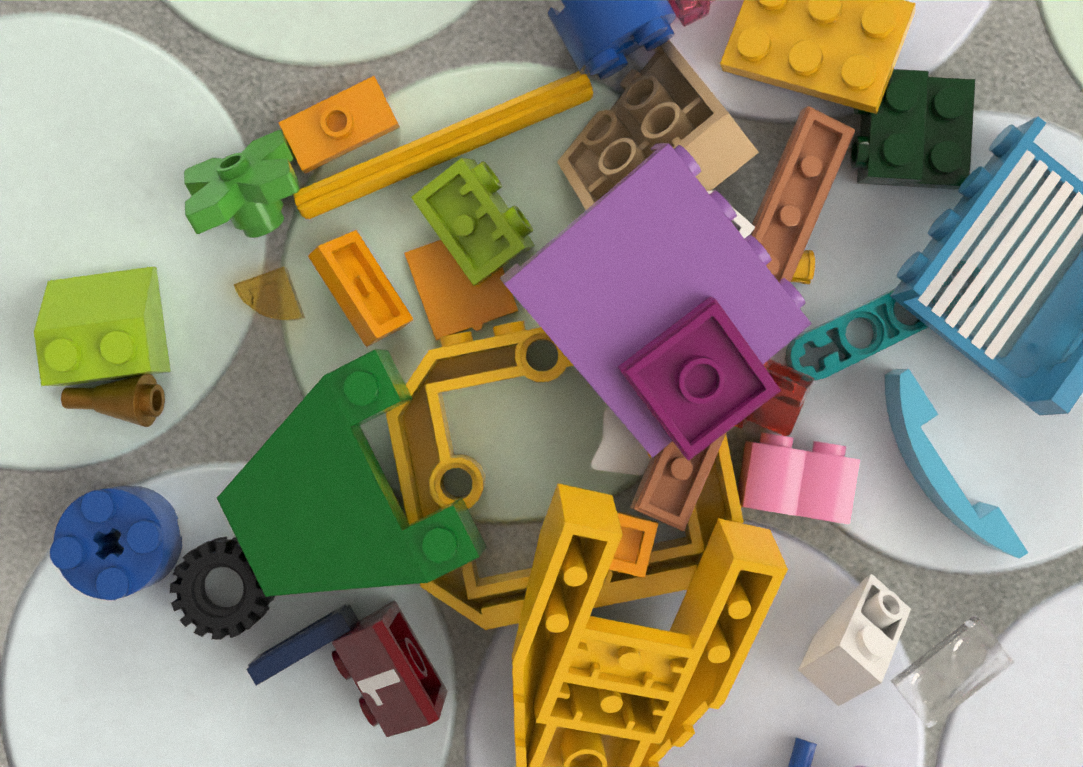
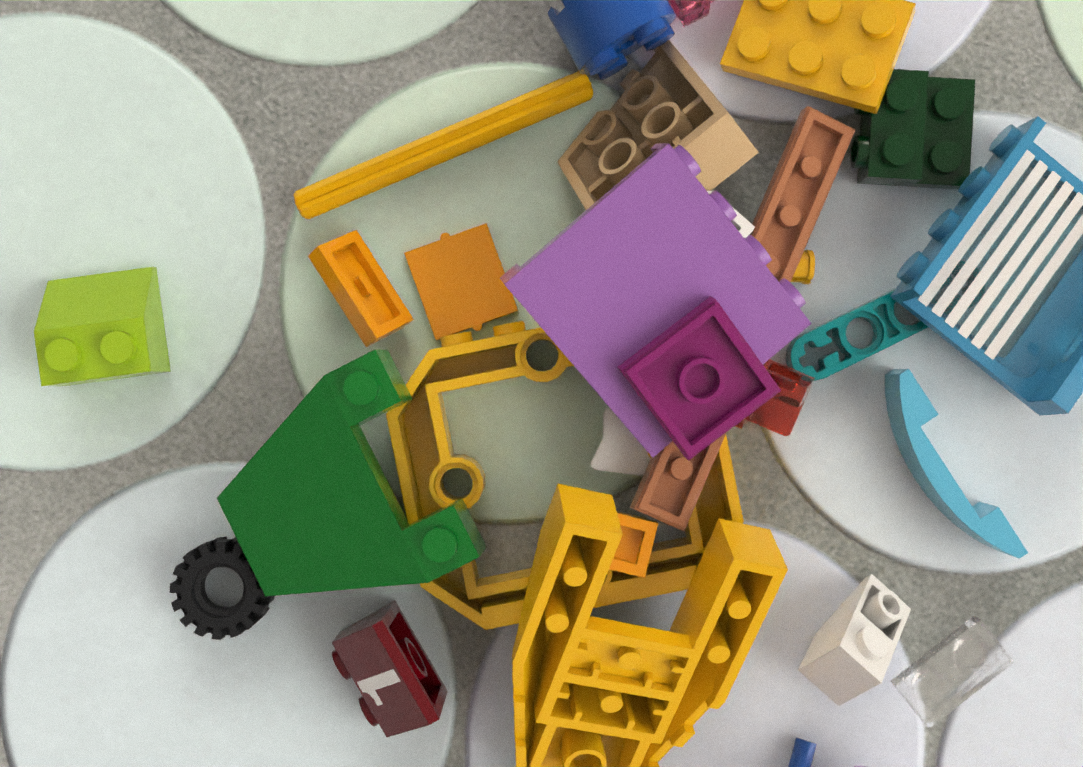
blue brick [50,486,182,600] -> none
pearl gold cone [61,374,165,427] -> none
bright green plant [184,130,300,238] -> none
clear yellow tile [233,266,305,321] -> none
dark blue tile [246,604,359,686] -> none
light orange plate [278,76,400,174] -> none
lime bracket [411,158,535,286] -> none
bright pink brick [738,433,860,524] -> none

